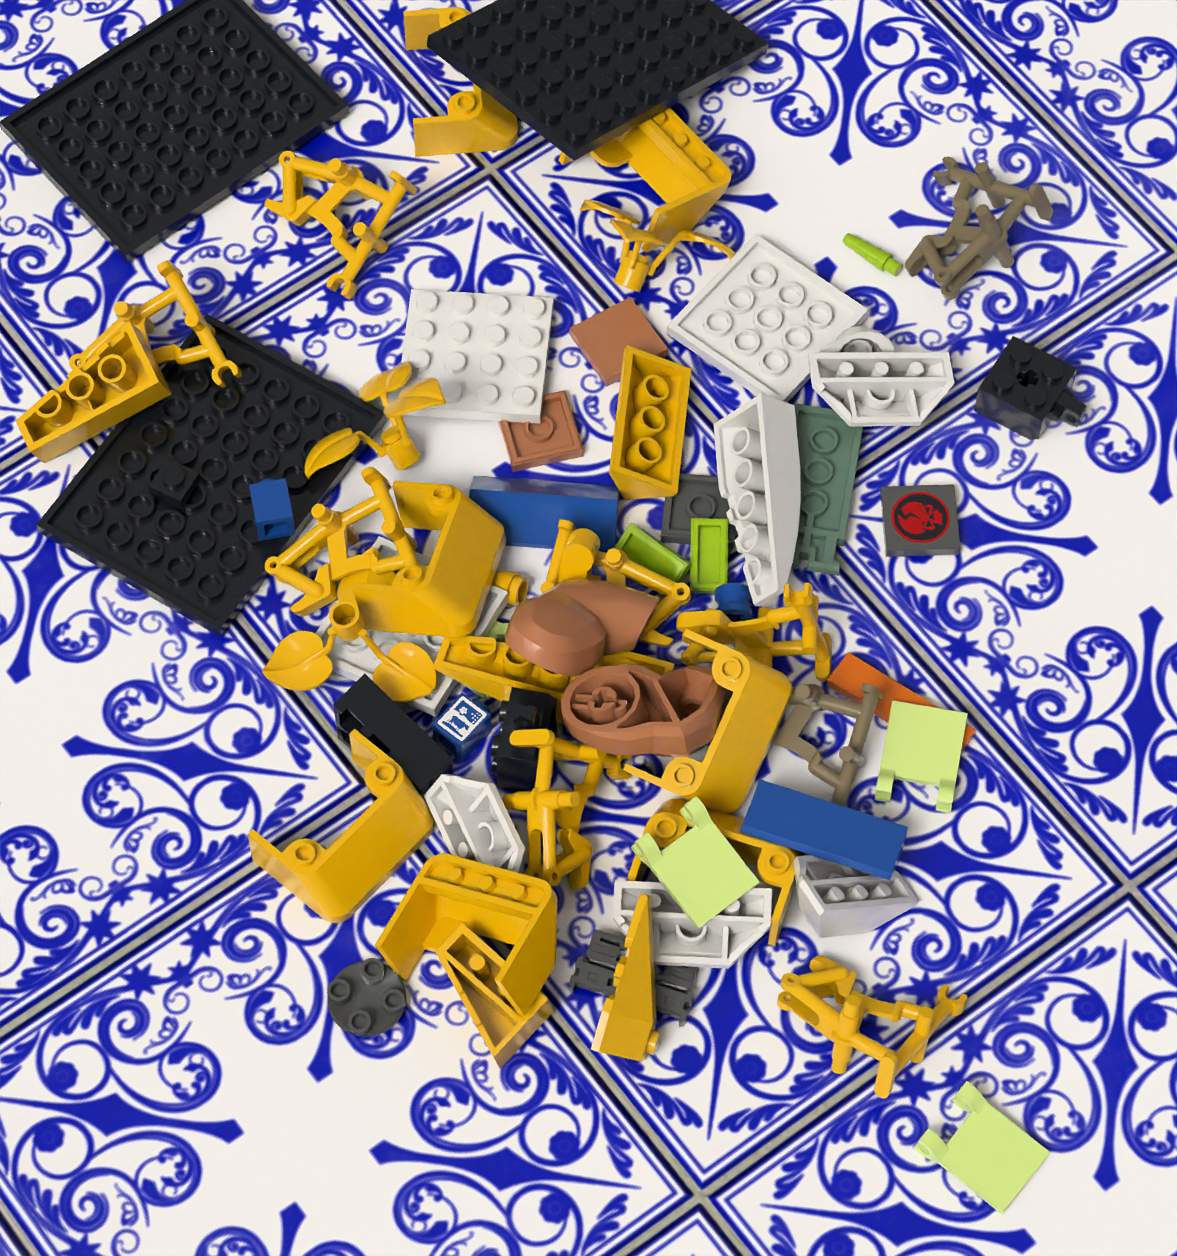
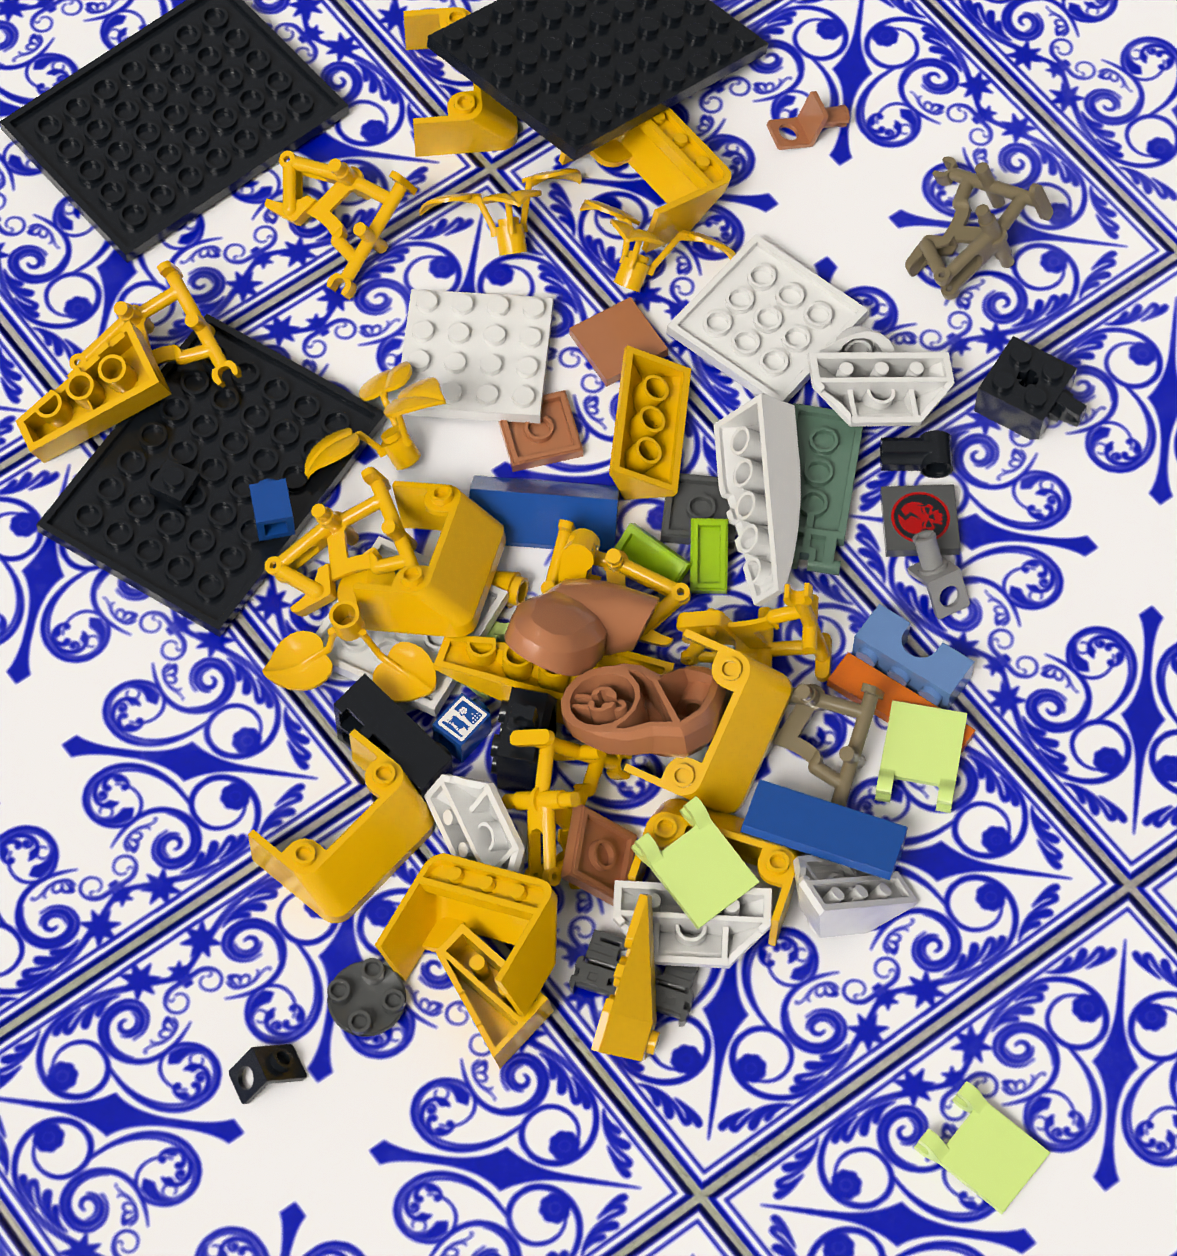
blue wheel [714,583,752,622] -> none
yellow piece [777,956,967,1099] -> none
lime animal [843,233,903,277] -> none
none -> black bracket [229,1044,307,1104]
none -> yellow plant [419,168,582,256]
none -> nougat tile [561,804,637,906]
none -> nougat bracket [766,91,850,150]
none -> medium blue arch [852,604,975,710]
none -> black piece [880,430,953,478]
none -> light grey bracket [907,530,970,619]

